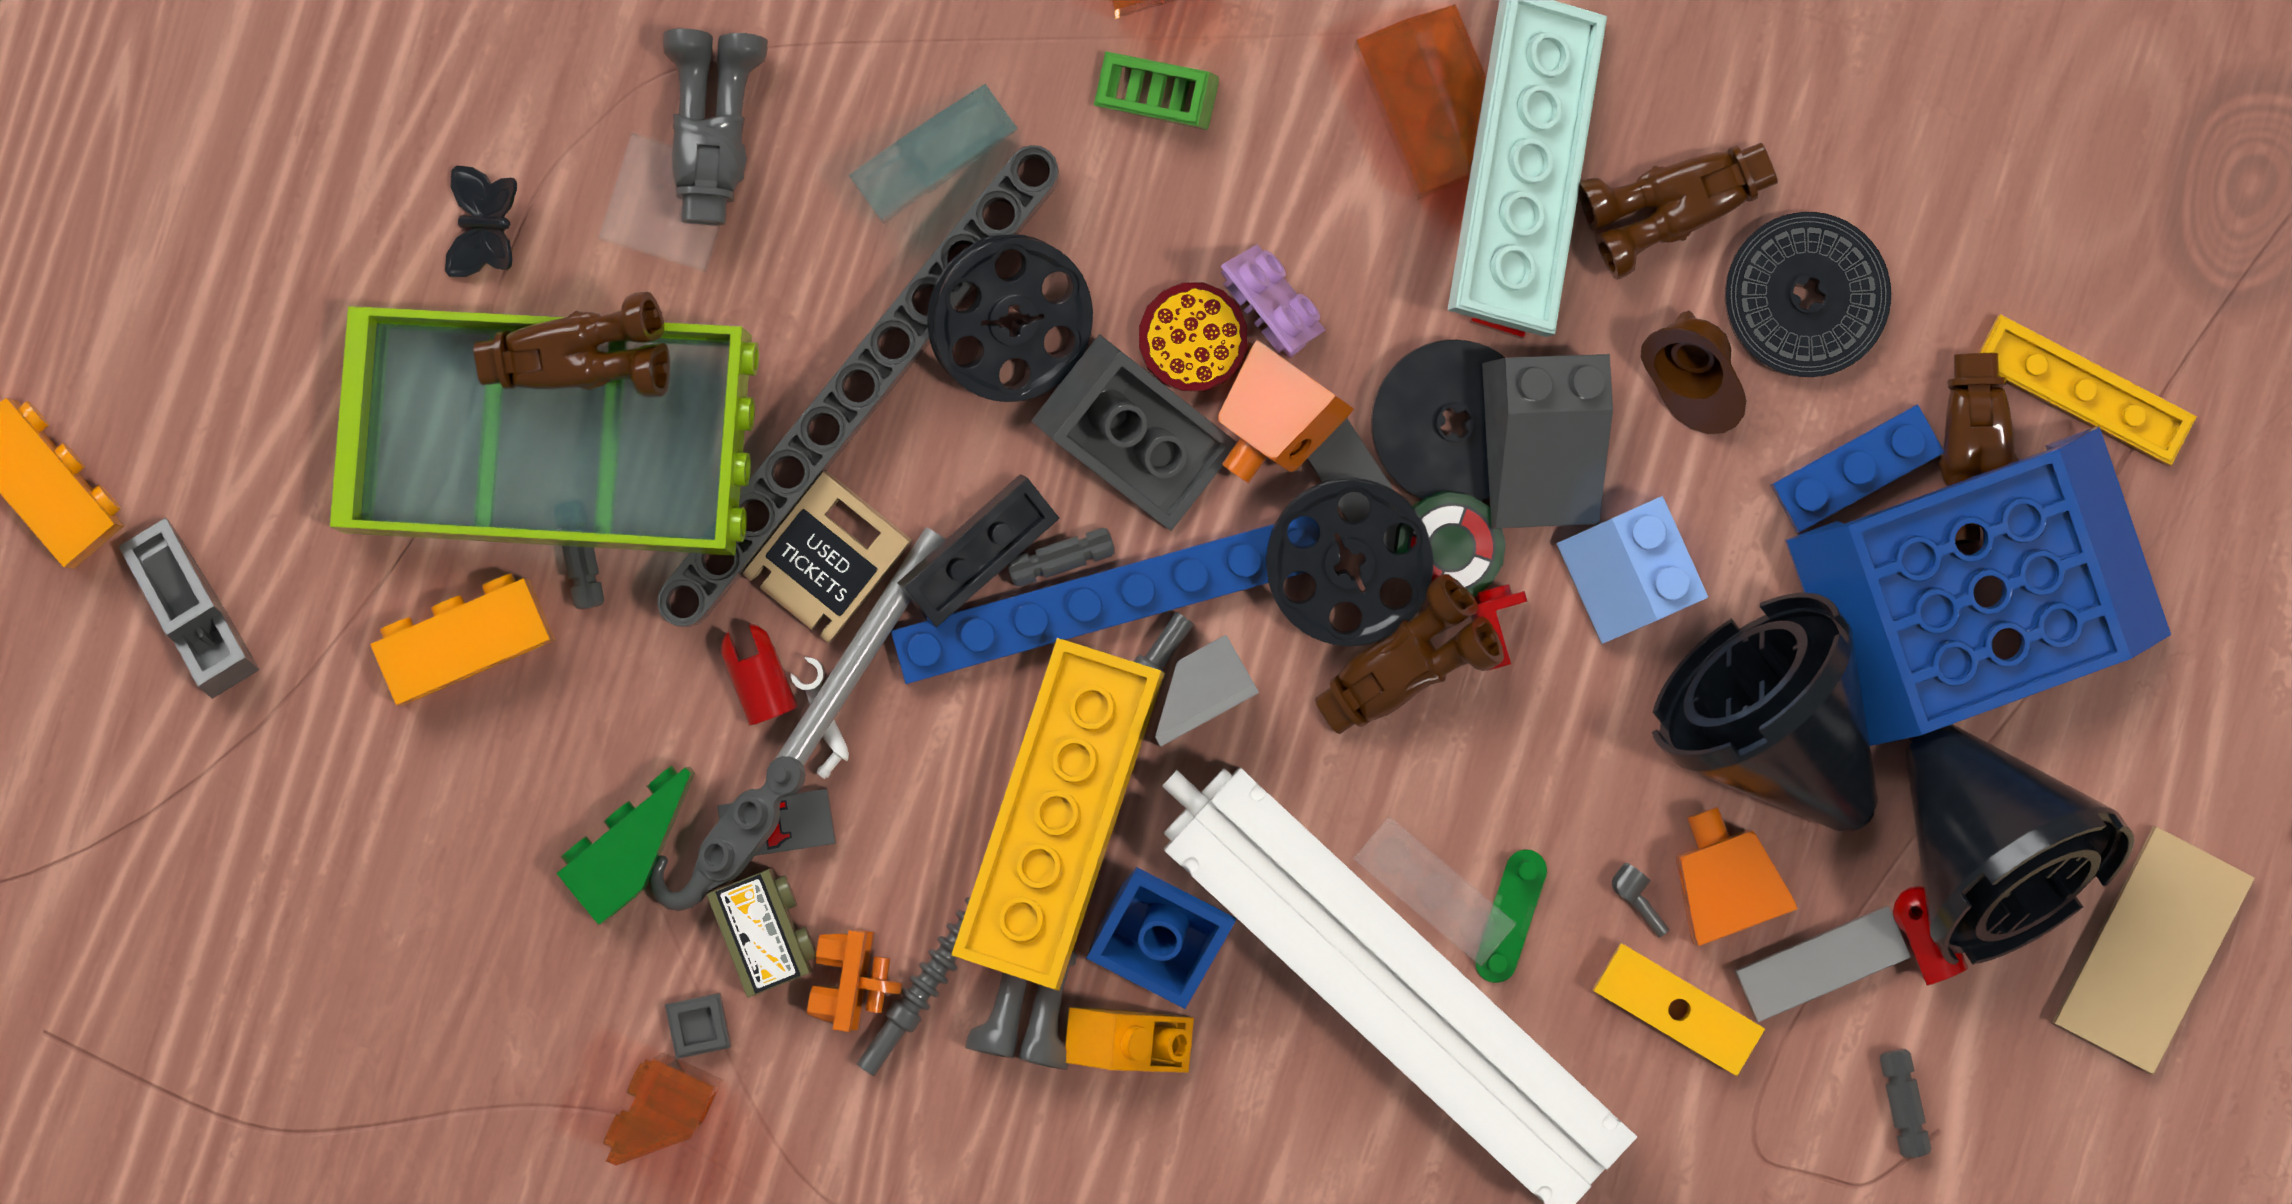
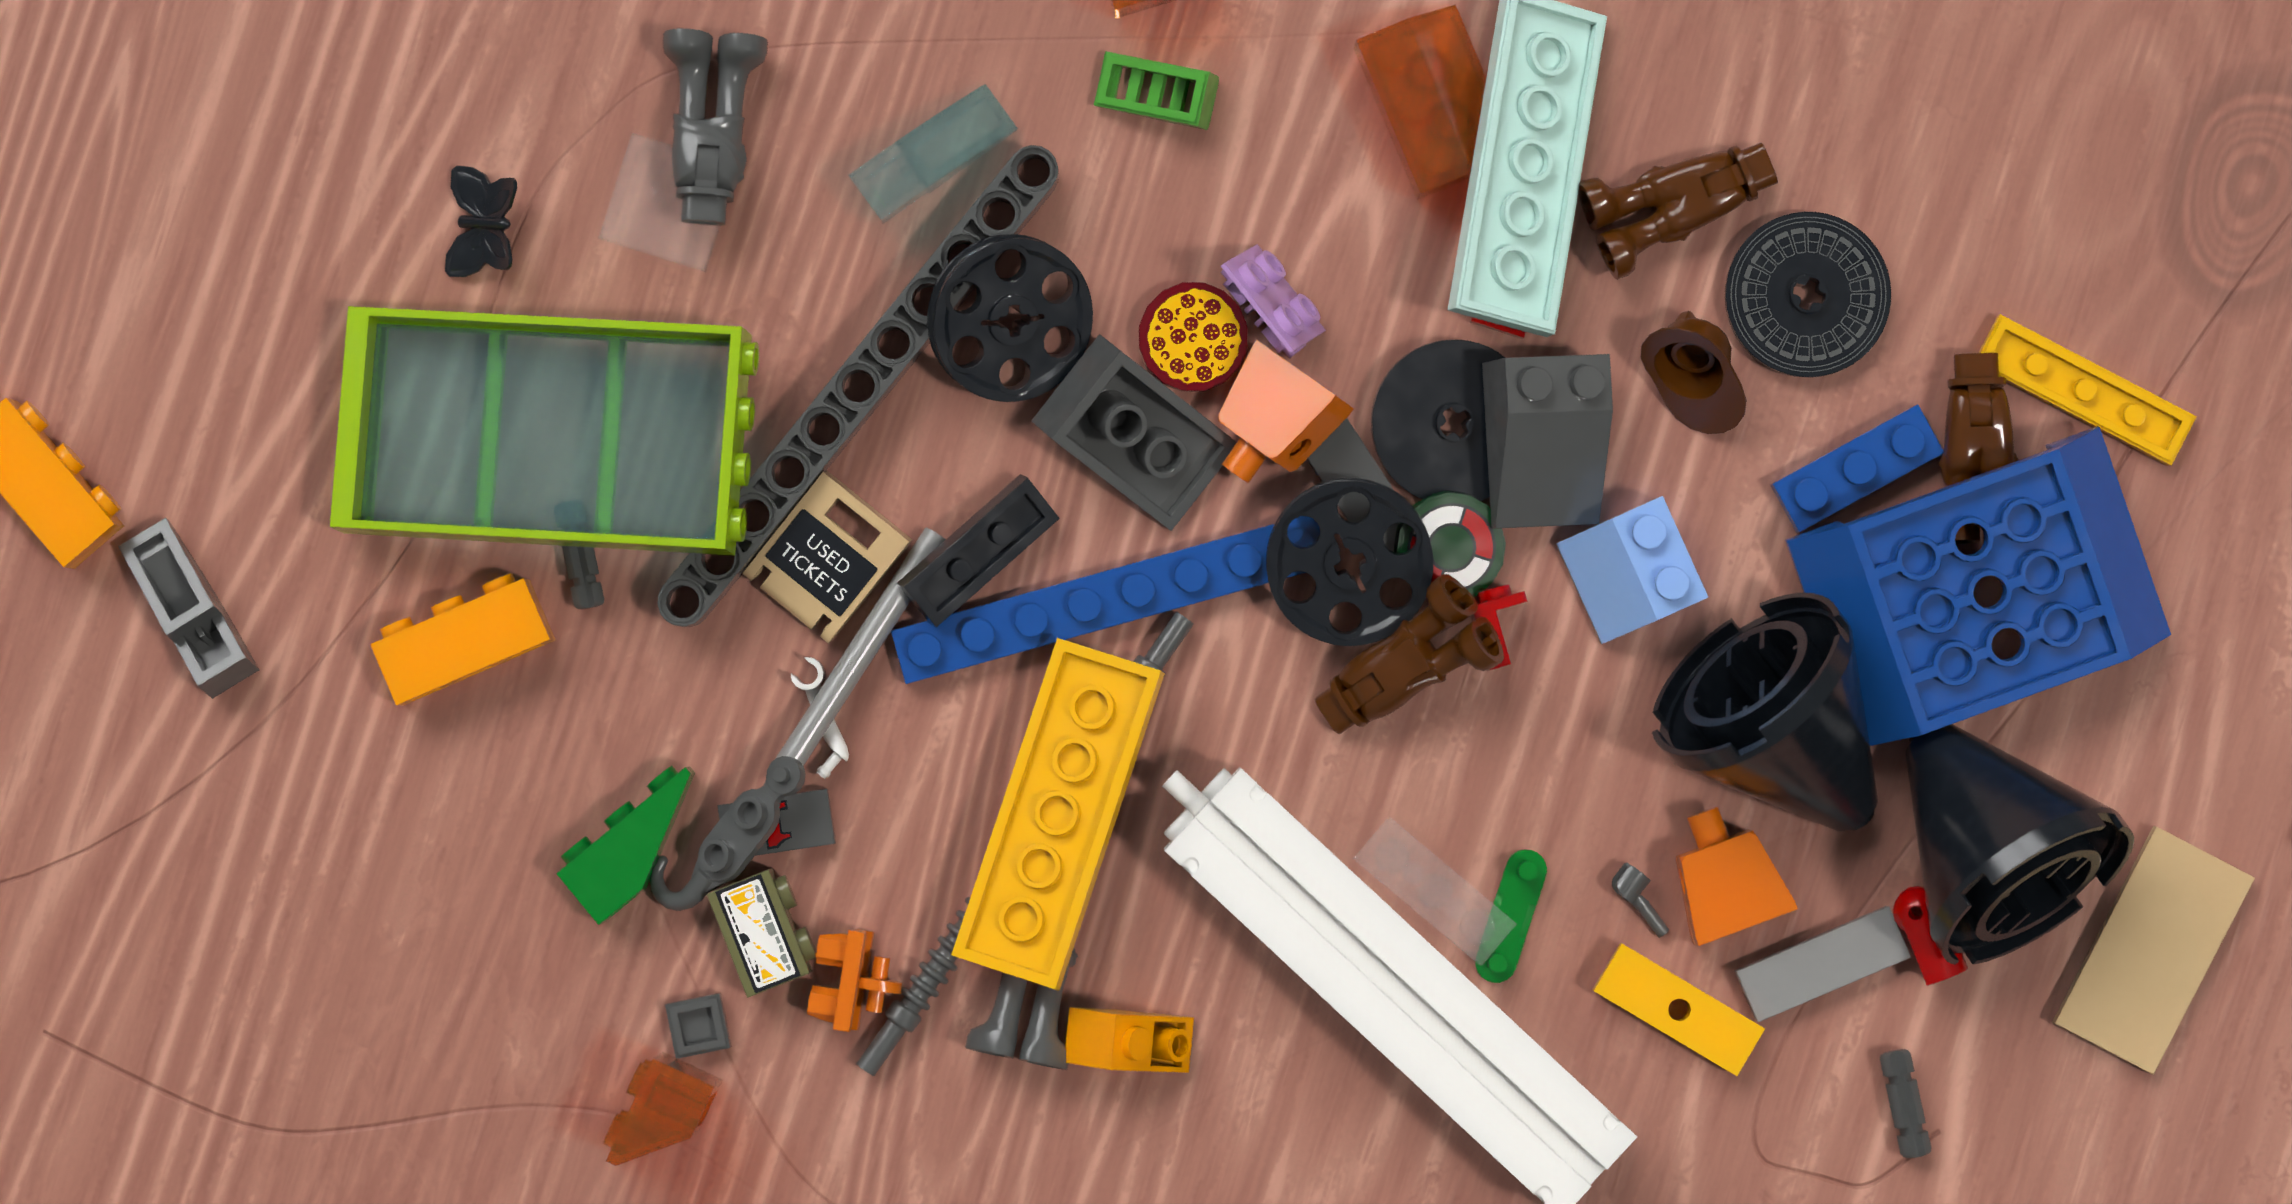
reddish brown piece [473,292,670,398] -> none
red piece [721,623,798,726] -> none
dark grey axle [1007,528,1115,587] -> none
blue slope [1086,867,1236,1009] -> none
light grey slope [1155,635,1259,747] -> none

